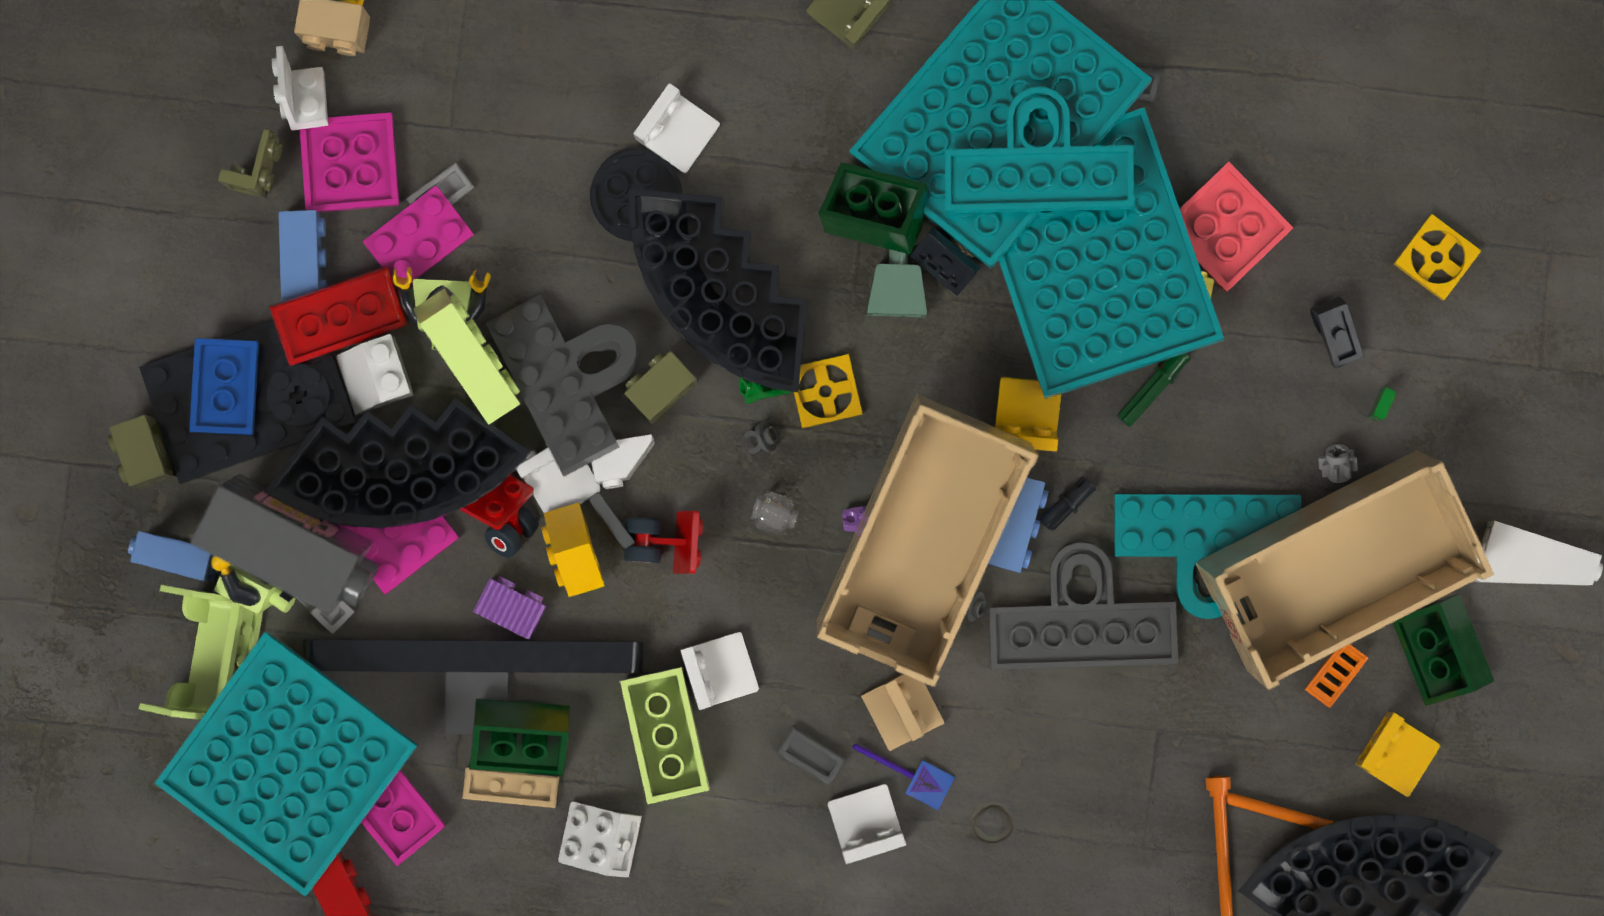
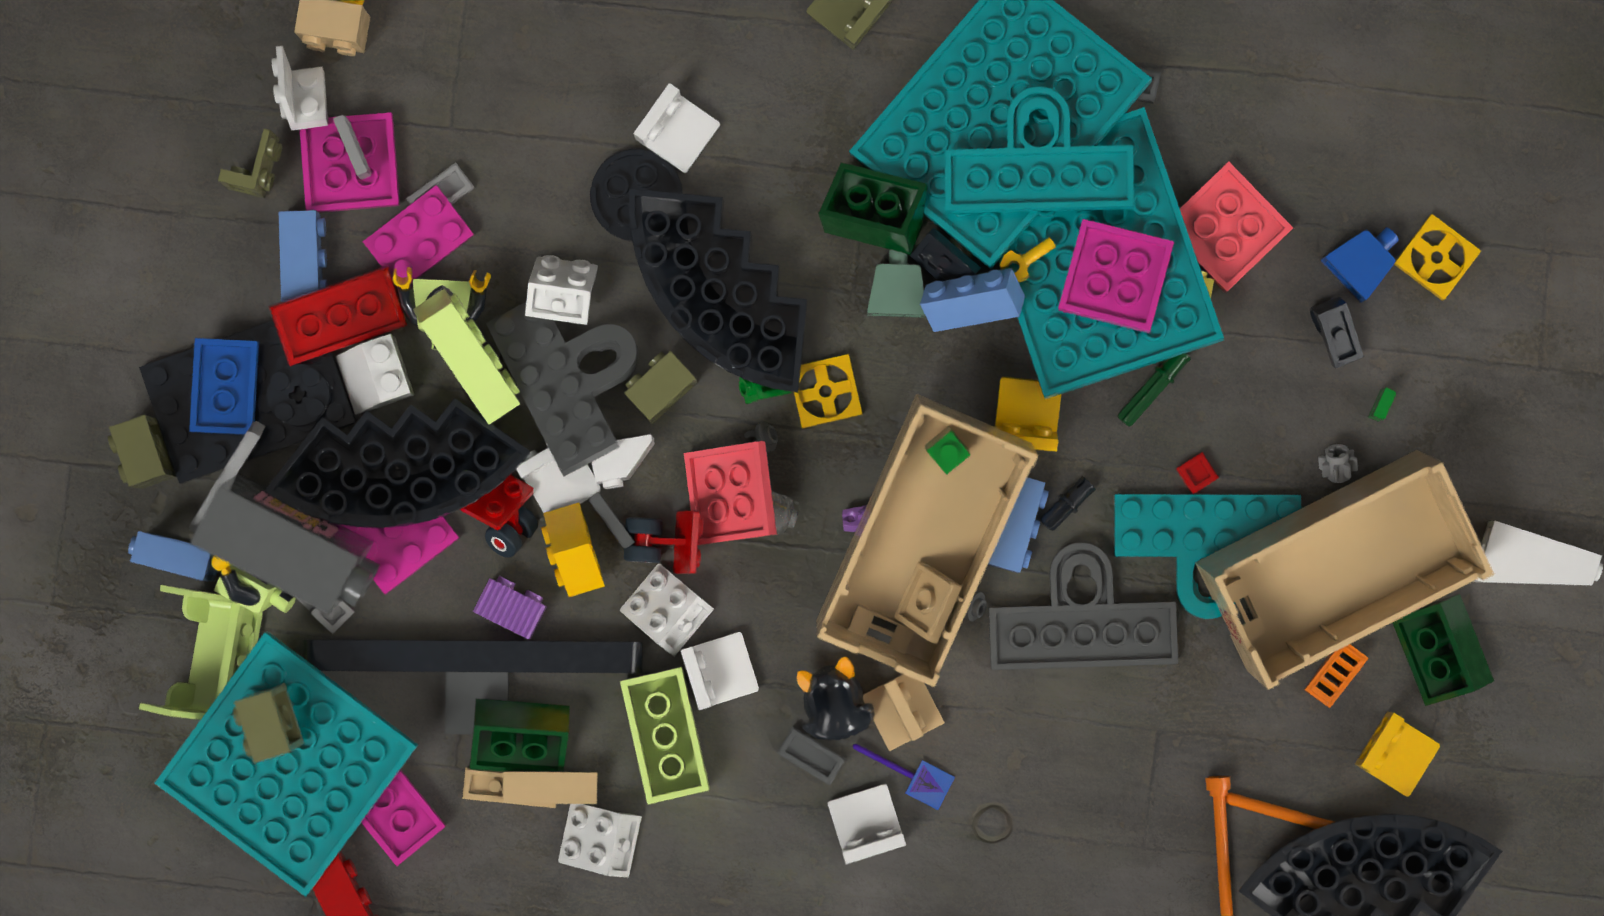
none -> light grey tile [189,421,265,533]
none -> olive brick [233,683,304,763]
none -> light grey tile [333,115,372,180]
none -> tan tile [503,771,598,804]
none -> white bracket [525,255,598,325]
none -> white bracket [620,564,714,657]
none -> coral plate [684,441,777,545]
none -> black hair [797,656,875,740]
none -> tan tile [894,561,962,644]
none -> medium blue brick [920,268,1025,332]
none -> green brick [925,426,971,475]
none -> yellow bar [1000,237,1056,282]
none -> dark pink plate [1058,219,1174,333]
none -> red tile [1176,452,1219,495]
none -> blue torso [1321,227,1399,303]

